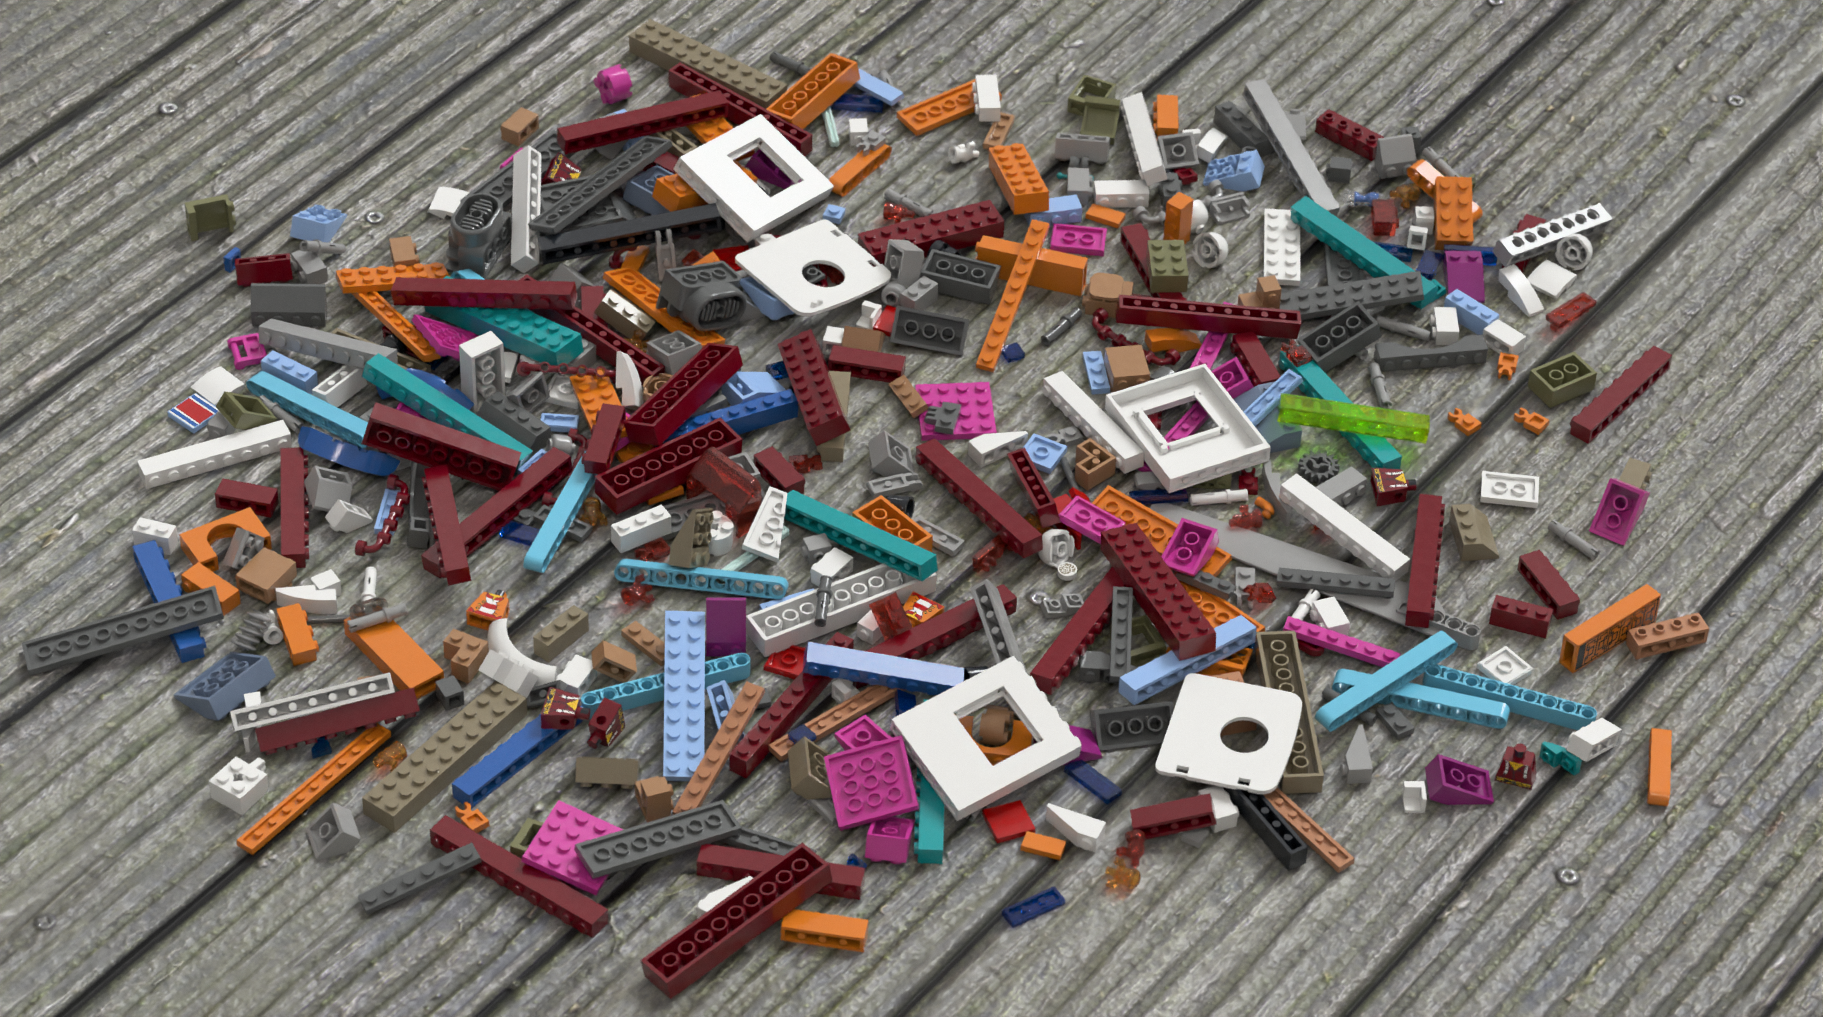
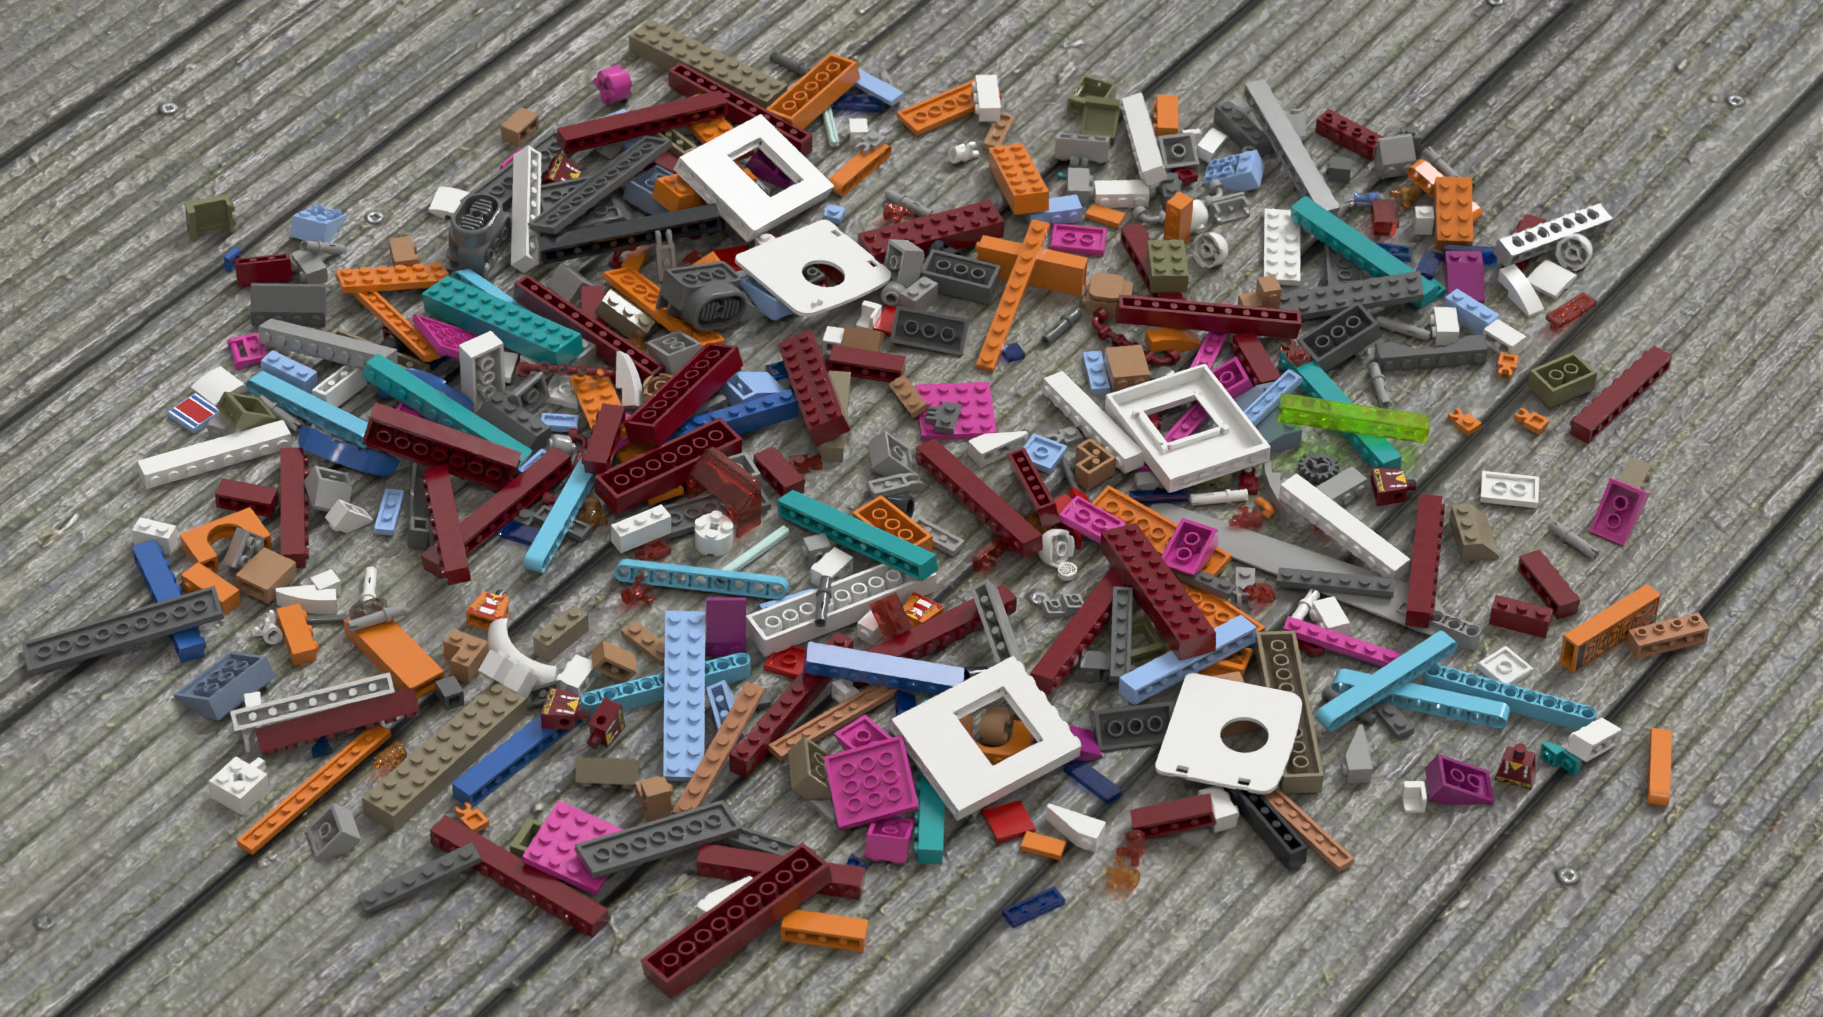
light grey piece [231,607,272,651] -> none
dark red bar [355,474,410,557] -> none
dark red brick [391,277,578,310] -> none
dark tan slope [669,508,714,568] -> none
white wing [742,486,787,563] -> none
clear blue tile [788,724,817,744] -> none
white brick [1407,225,1428,250] -> none

